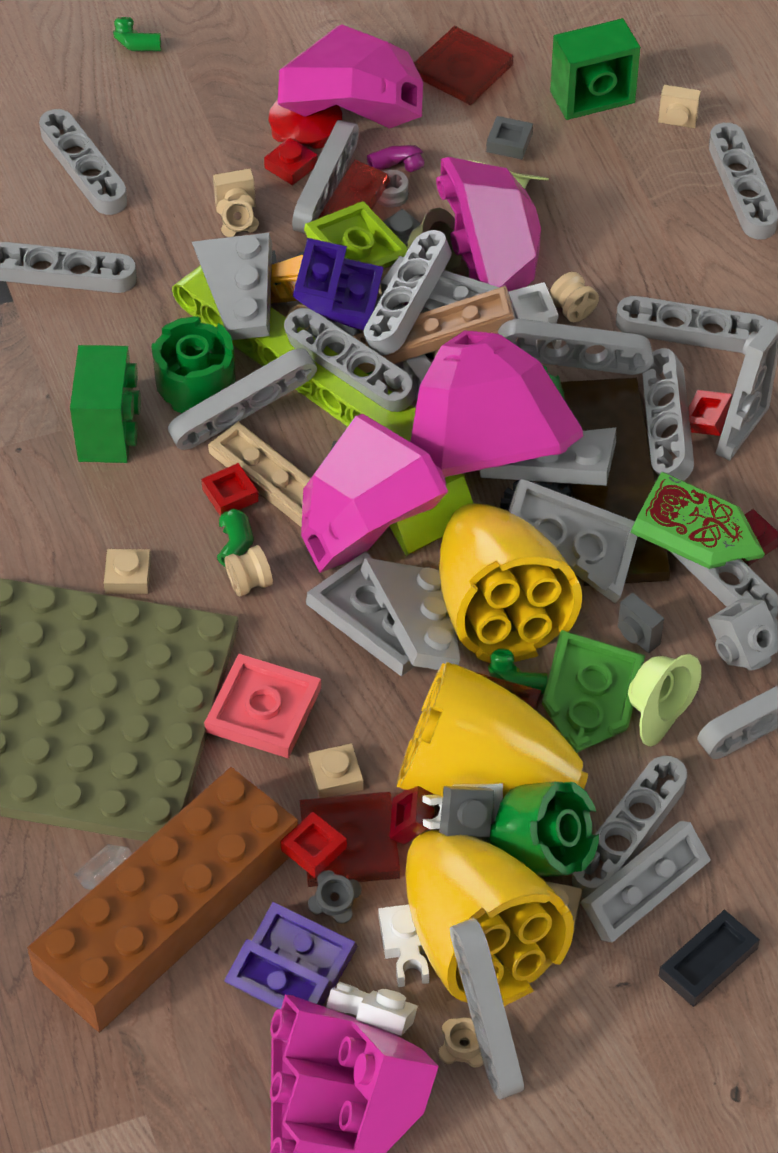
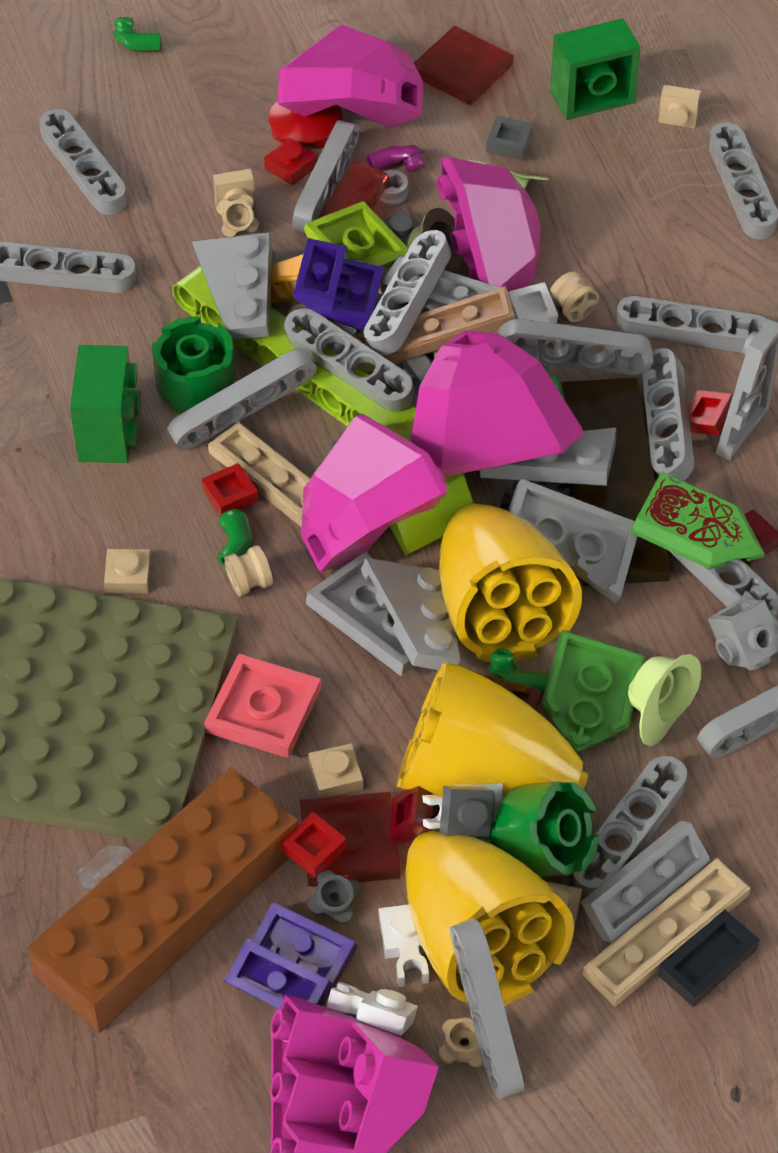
dark grey plate [618,592,664,654] -> none
none -> tan tile [582,858,751,1007]

